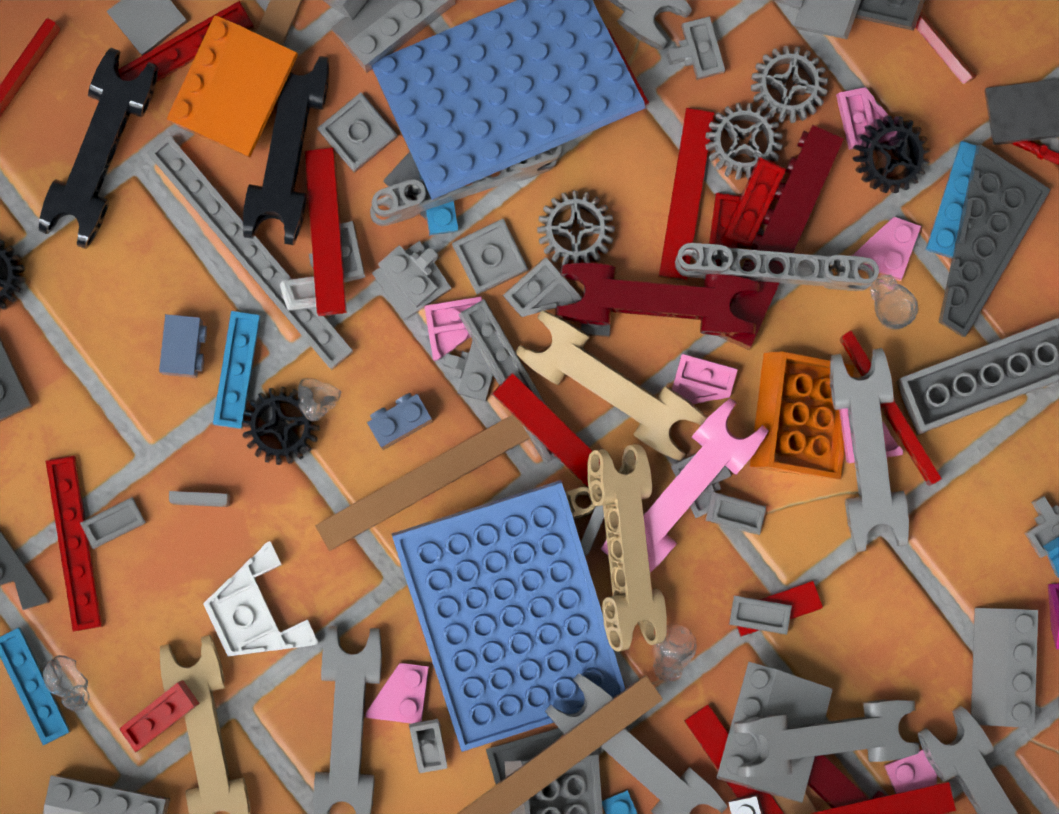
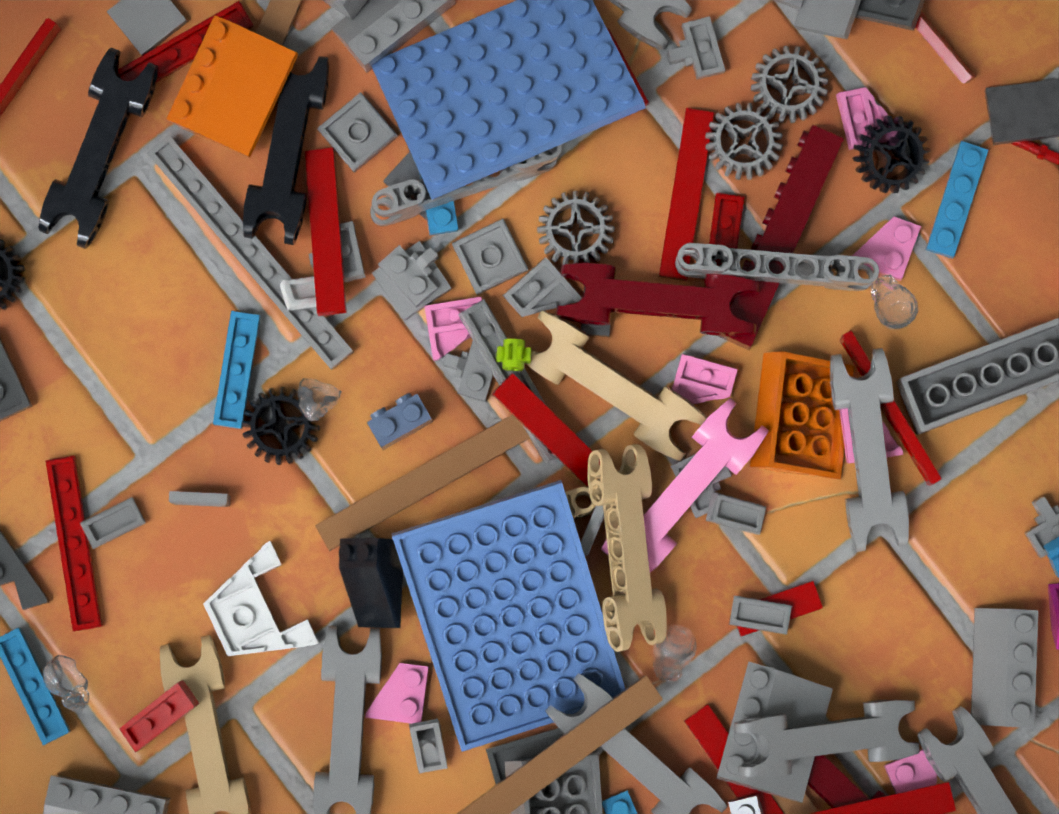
sand blue brick [159,314,207,378] -> none
red tile [723,157,786,248] -> none
dark grey wing [938,144,1051,337] -> none
none -> black slope [339,538,403,628]
none -> lime gear [496,339,531,371]

